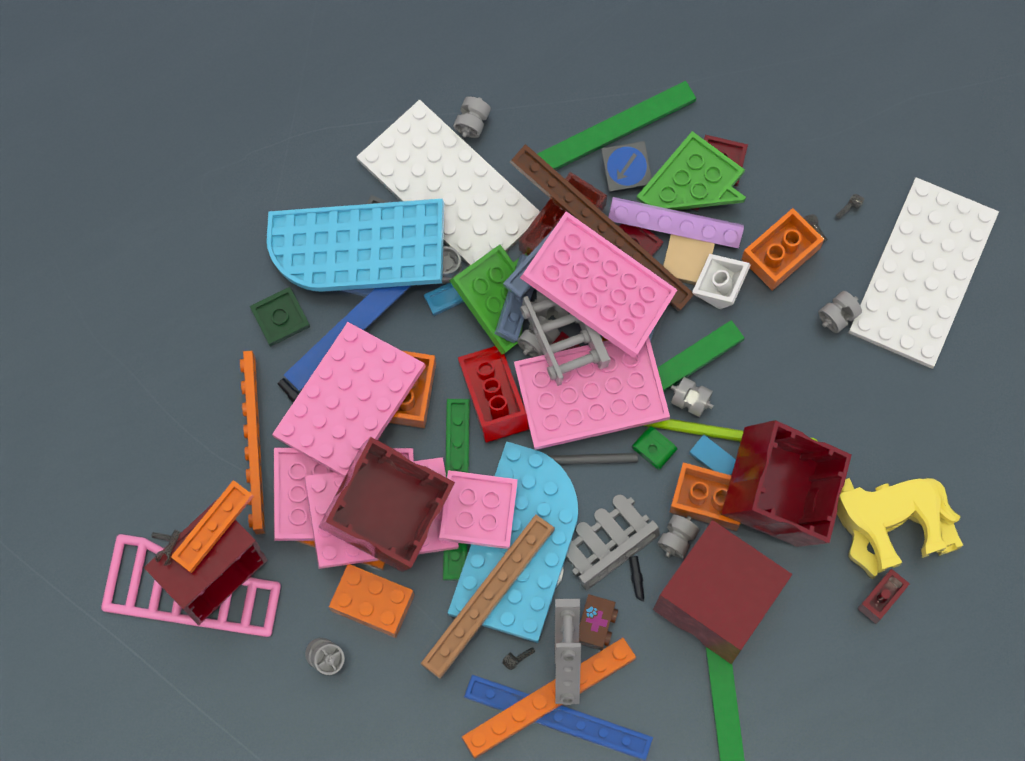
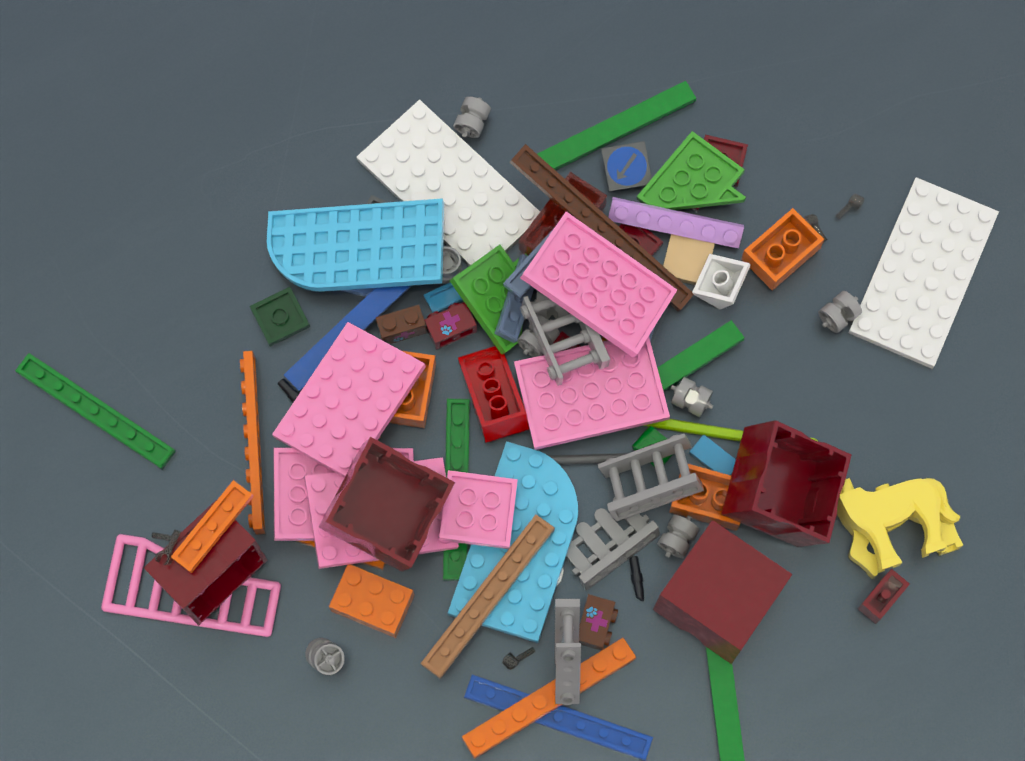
none -> green tile [15,353,176,470]
none -> reddish brown brick [376,304,427,344]
none -> dark red brick [424,302,477,350]
none -> light grey fence [598,433,704,521]

